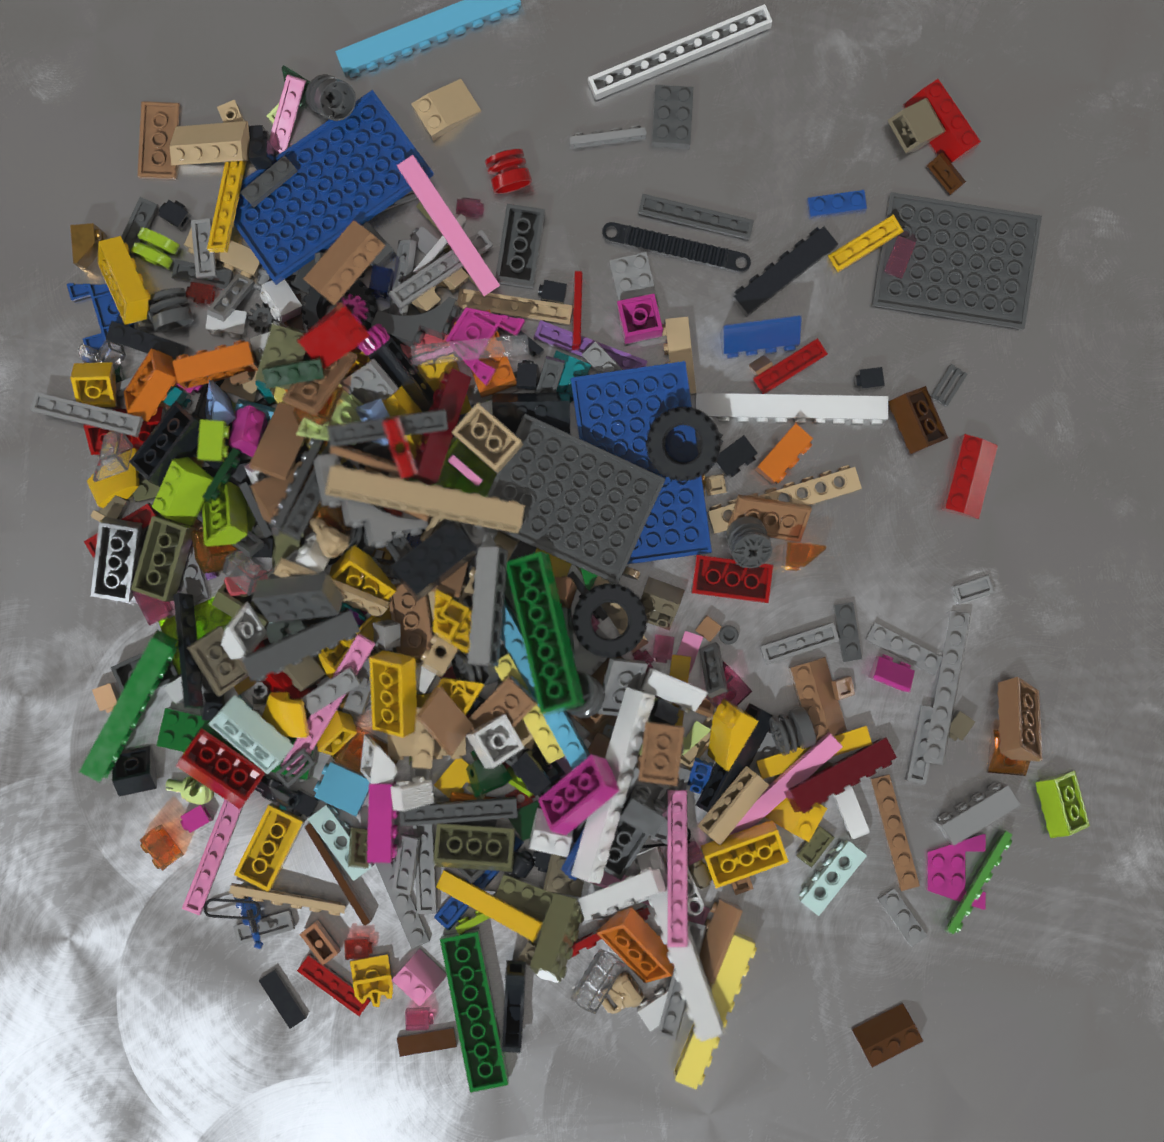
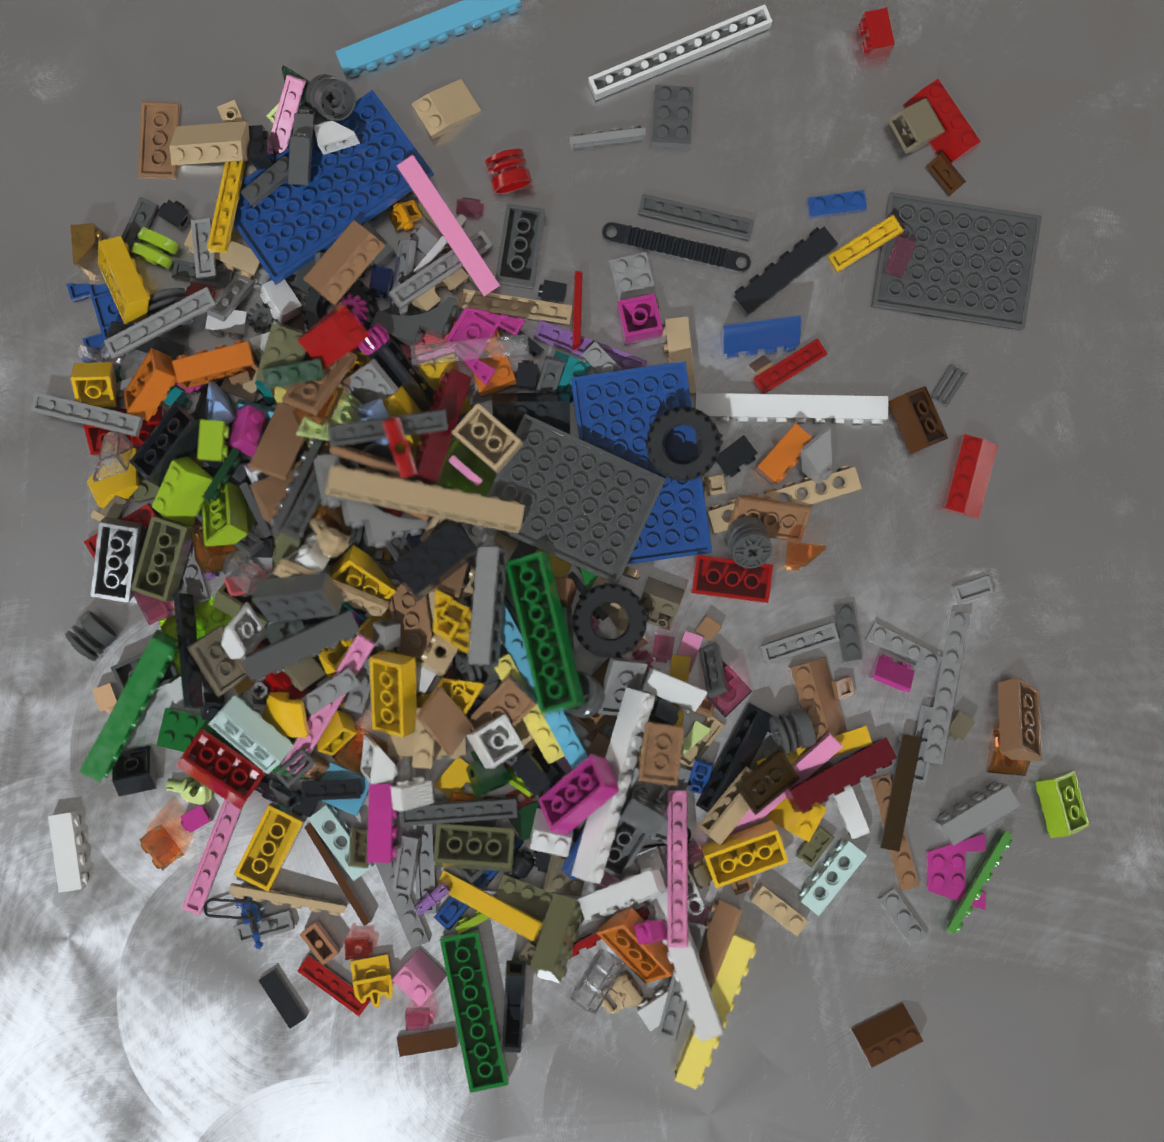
yellow slope [707,699,759,771] -> none
dark grey tile [719,625,739,645] -> none
black brick [855,367,885,391] -> none
none -> white brick [48,811,88,893]
none -> dark grey wheel [65,610,118,662]
none -> light grey plate [104,287,217,359]
none -> dark grey arch [288,110,318,185]
none -> black plate [301,778,361,801]
none -> medium nougat slope [303,754,329,780]
none -> white slope [314,121,360,155]
none -> light orange brick [388,200,422,231]
none -> medium lavender pin [413,882,451,916]
none -> dark pink brick [634,920,668,945]
none -> dark brown tile [734,748,800,815]
none -> tan arch [750,883,809,937]
none -> light grey slope [801,426,832,484]
none -> red brick [858,7,895,60]
none -> dark brown tile [880,734,922,852]

